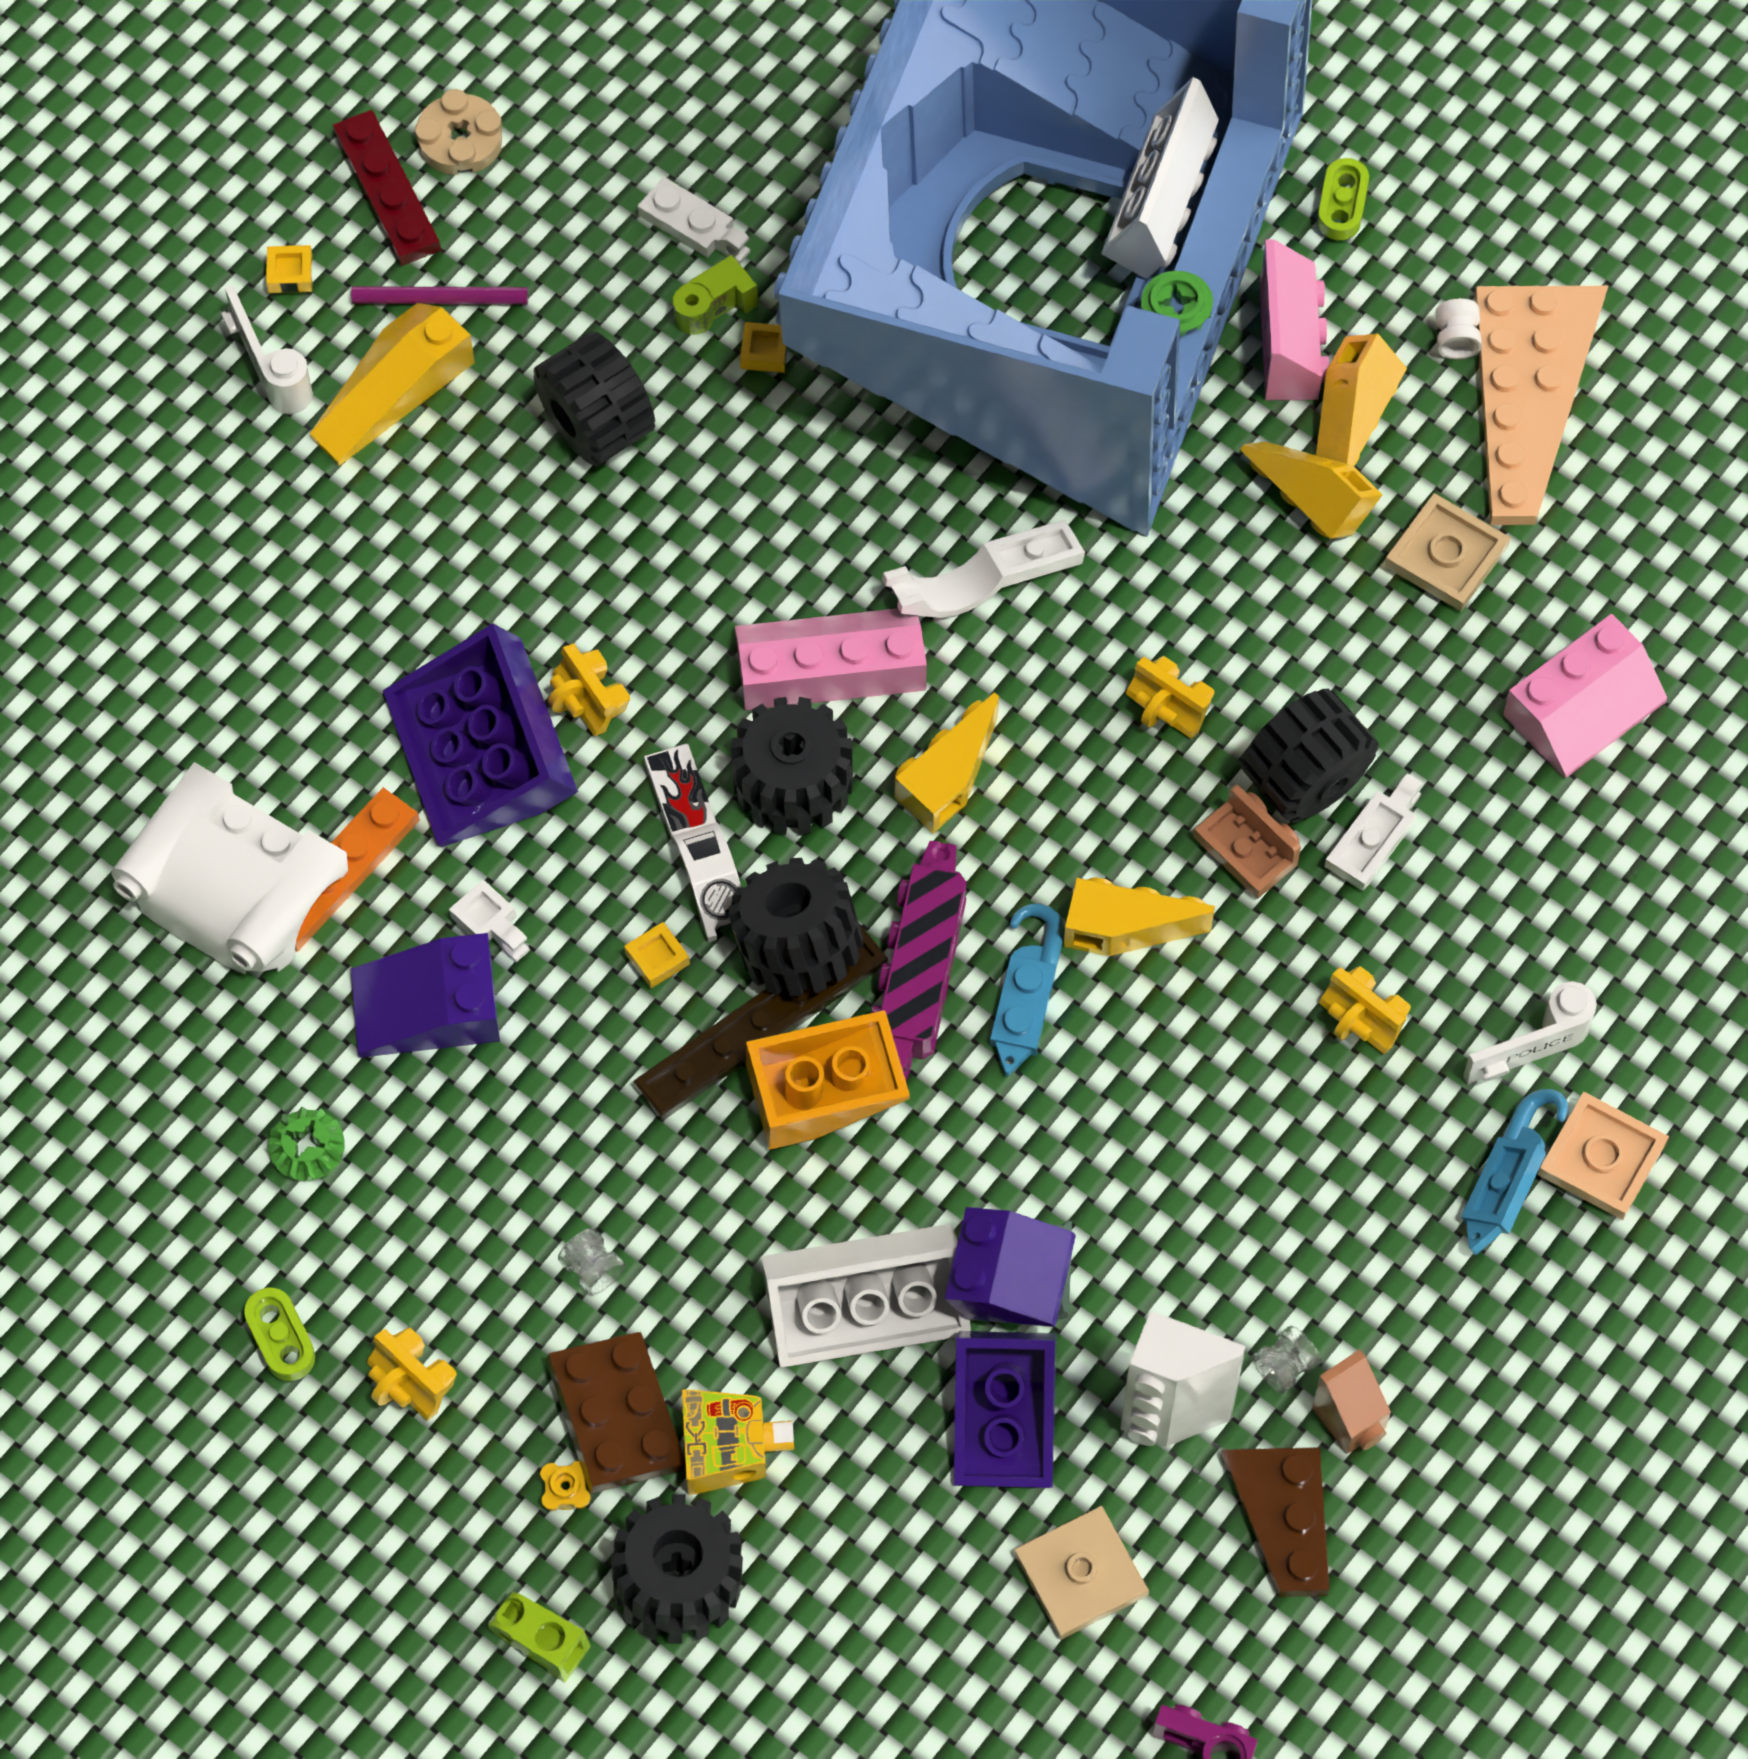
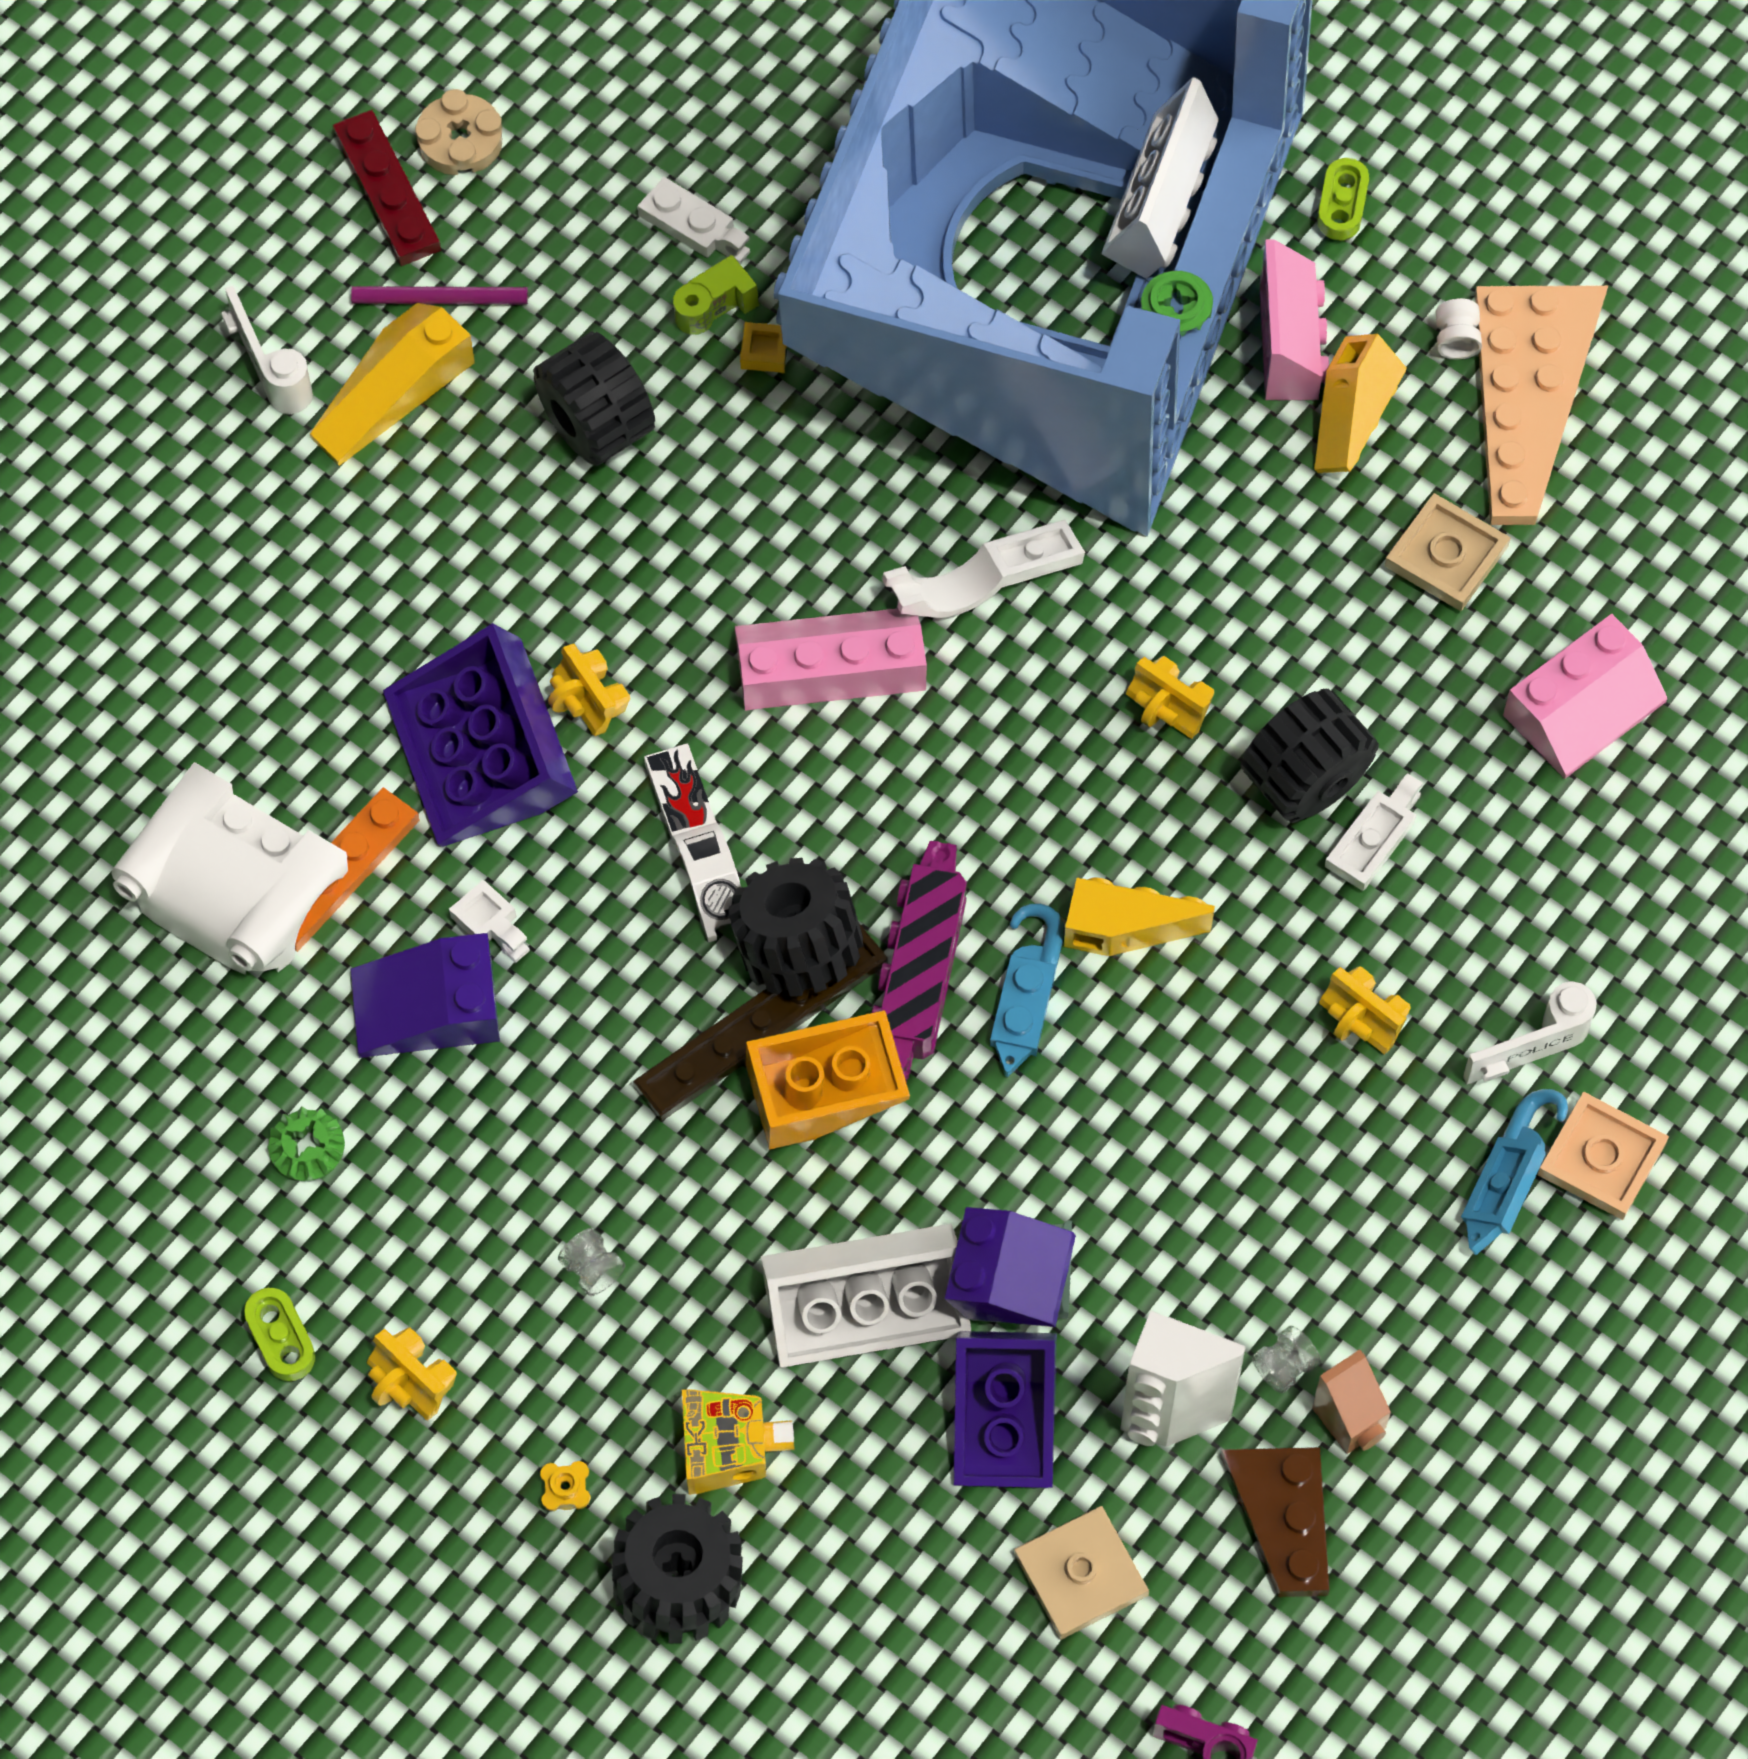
yellow plate [266,245,313,293] -> none
lime leg [488,1592,591,1683] -> none
reddish brown plate [546,1331,686,1494] -> none
yellow plate [624,922,690,989] -> none
black wheel [731,697,853,835] -> none
yellow slope [894,692,999,834] -> none
nougat bracket [1193,784,1301,899] -> none
yellow slope [1240,442,1383,539] -> none

